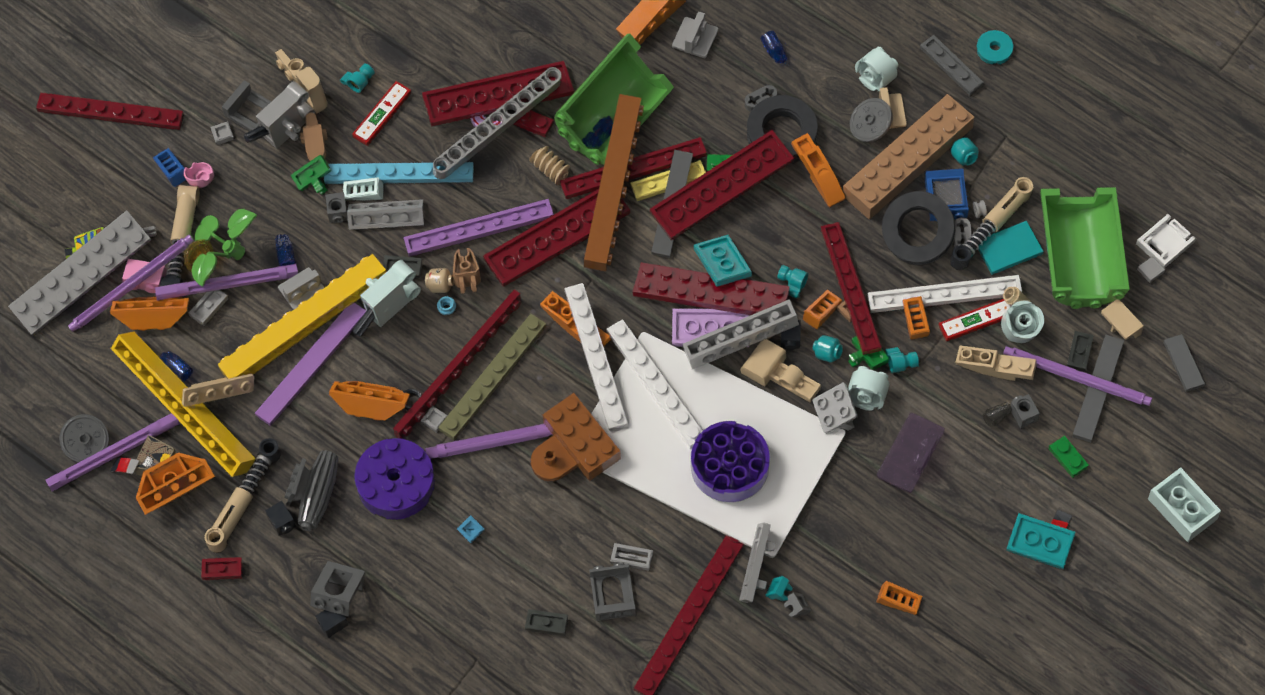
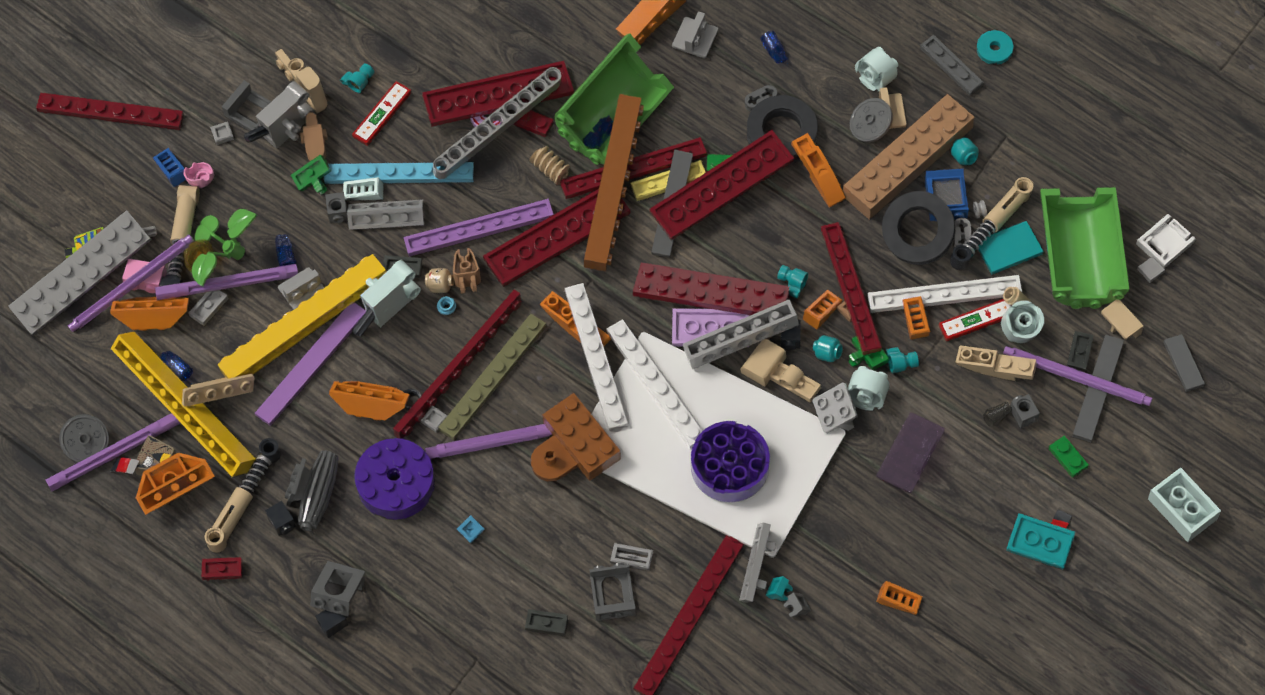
teal tile [694,235,752,287] -> none

